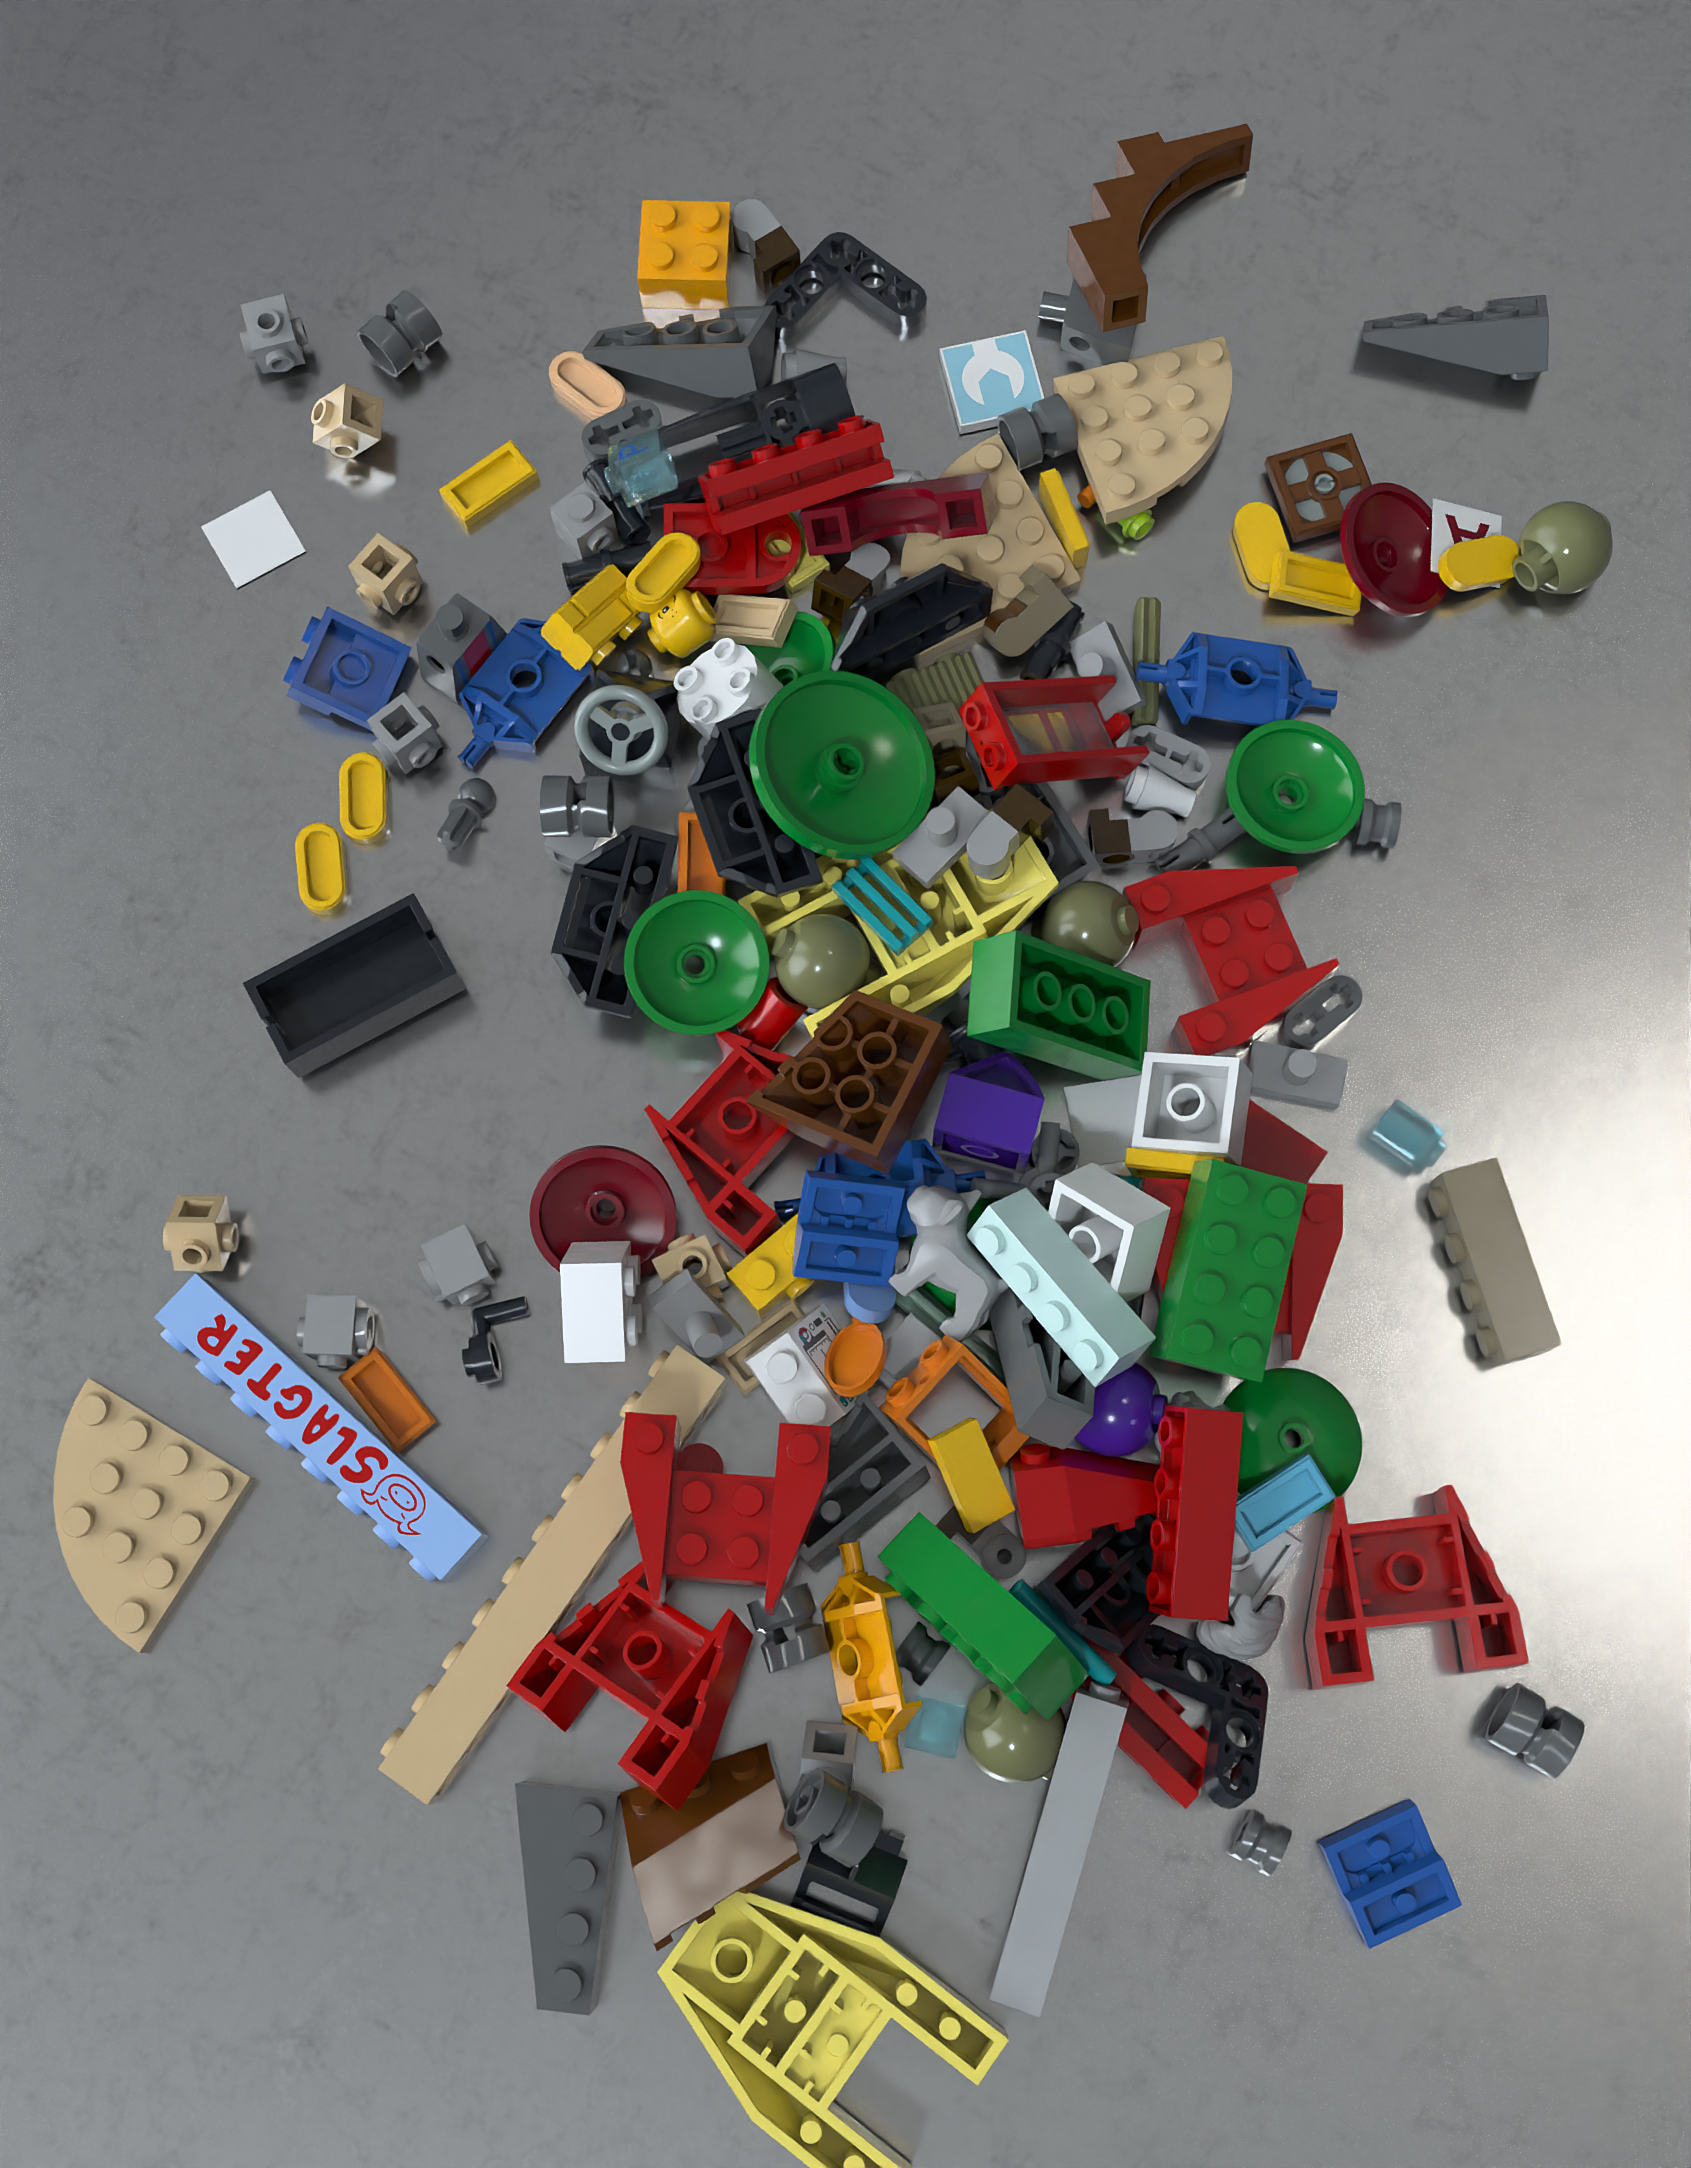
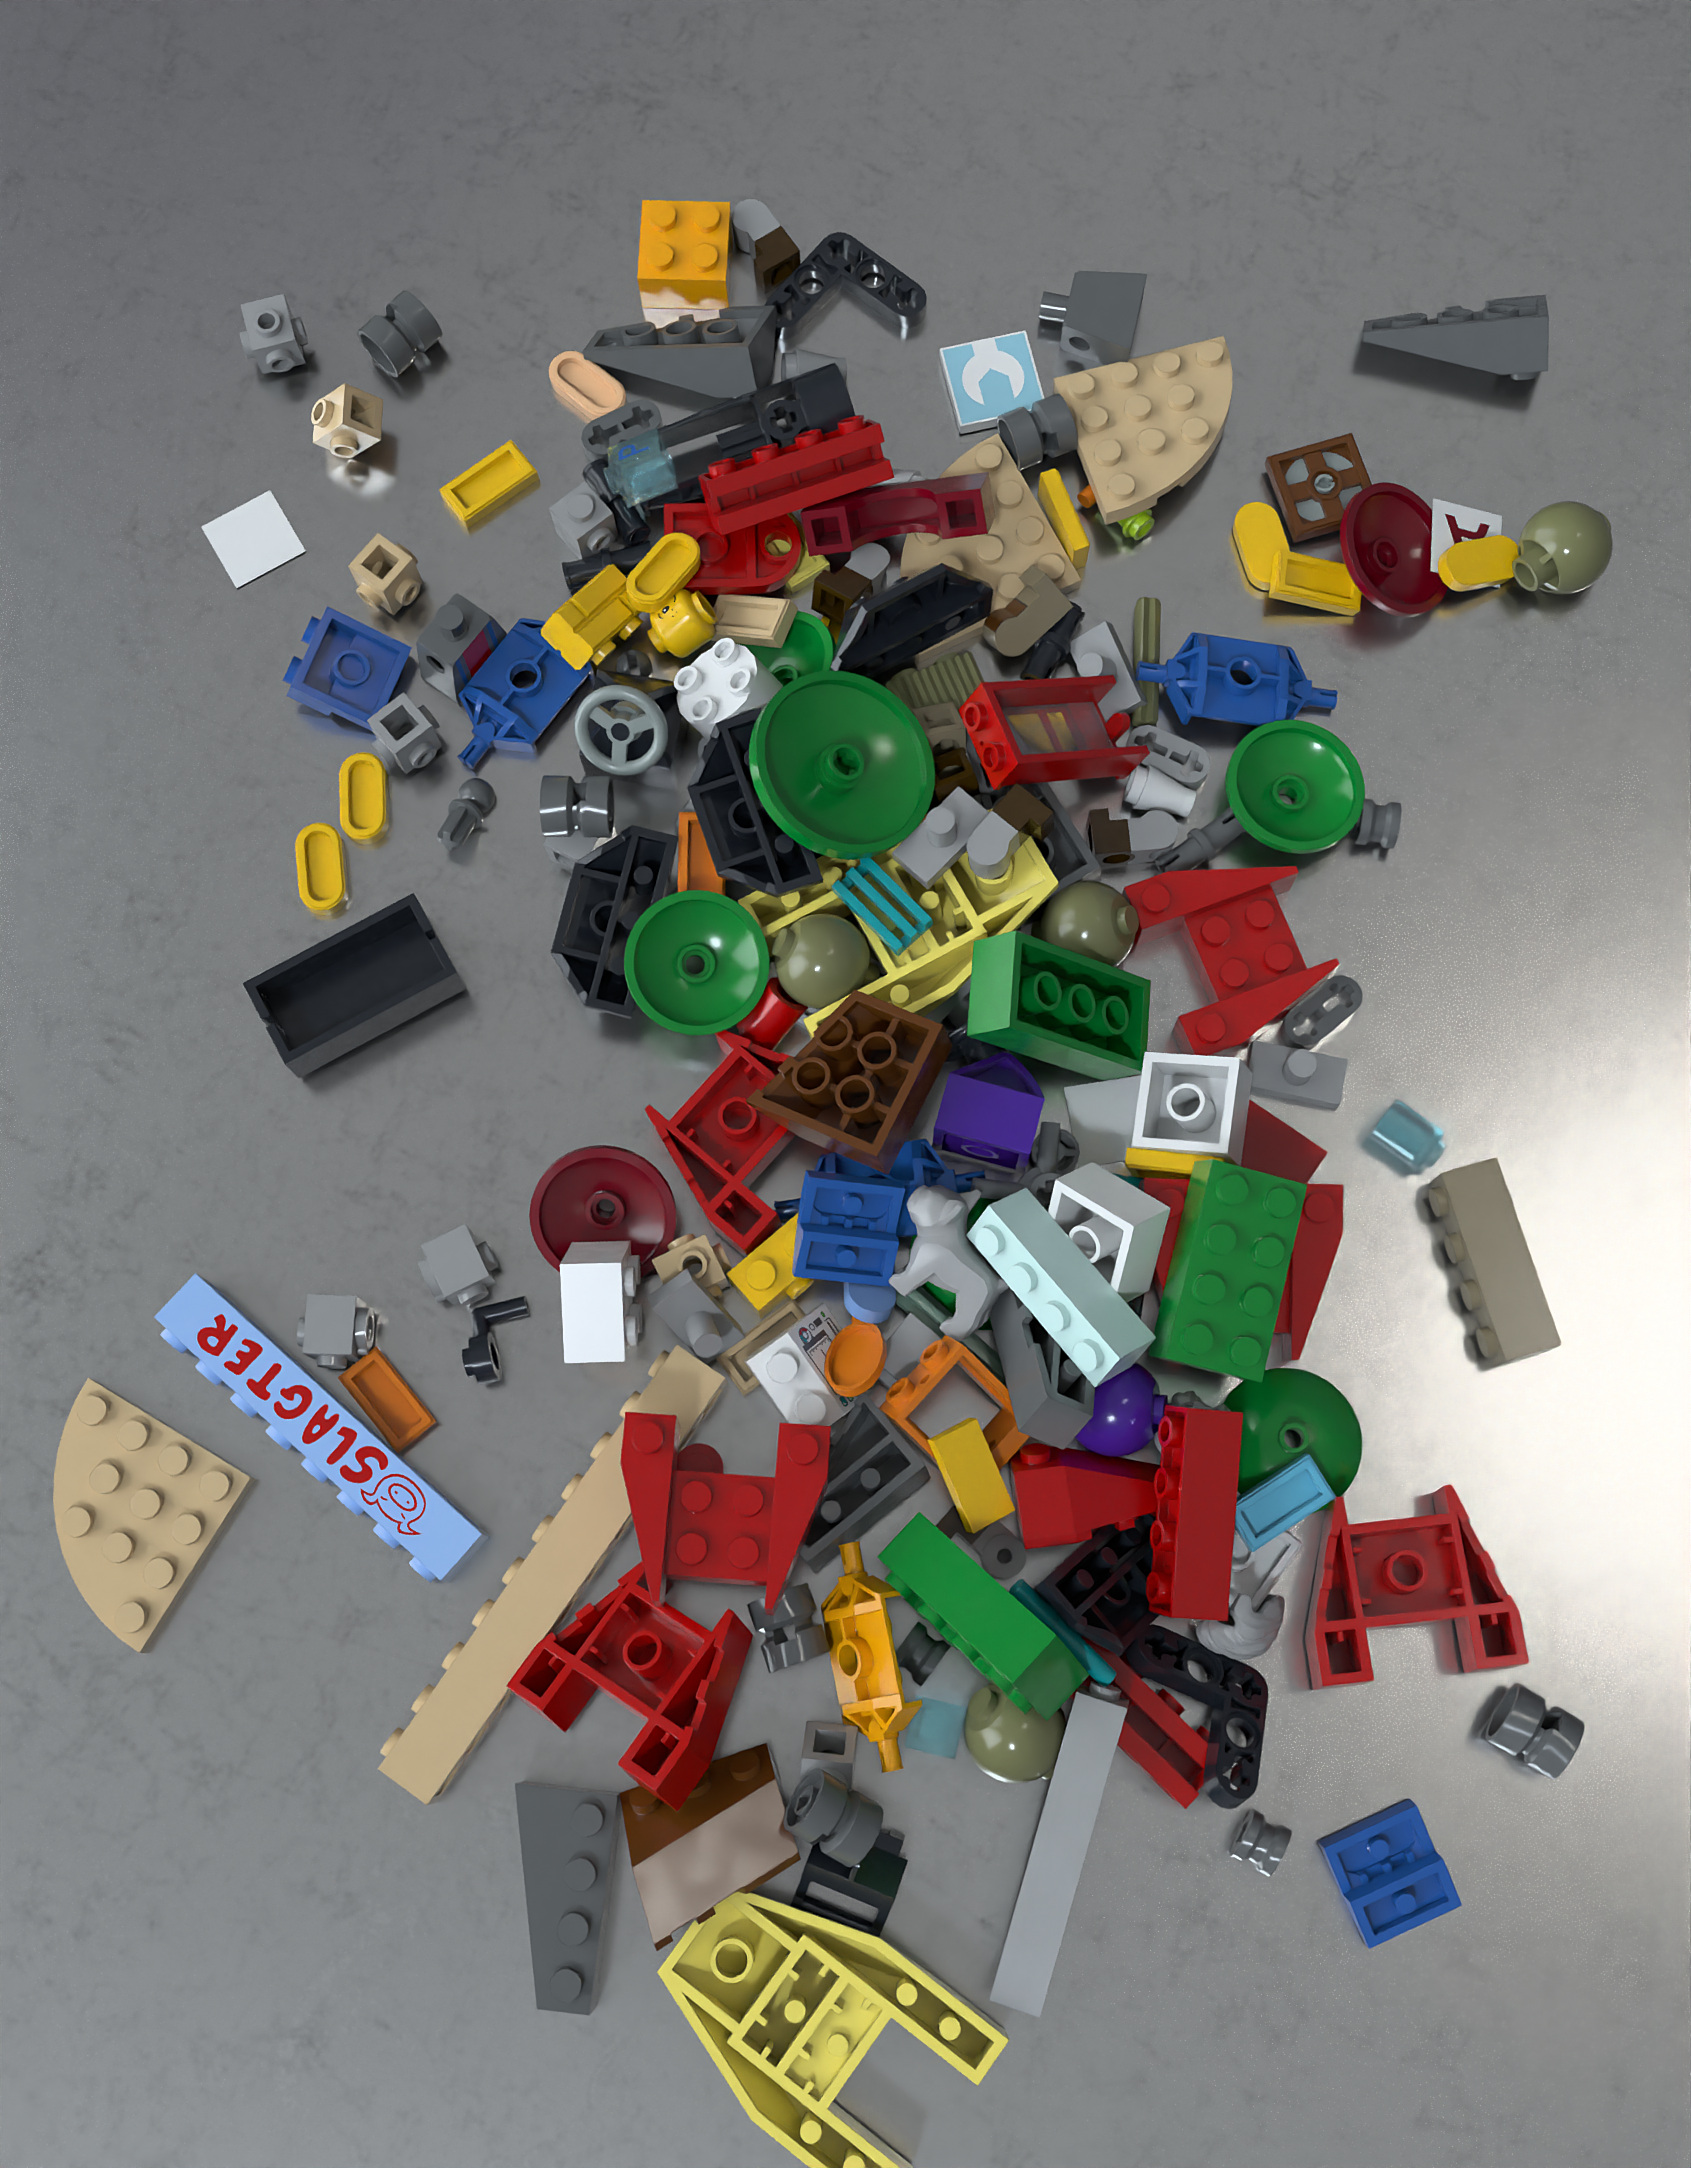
tan brick [163,1195,239,1273] -> none
reddish brown arch [1067,124,1253,332] -> none

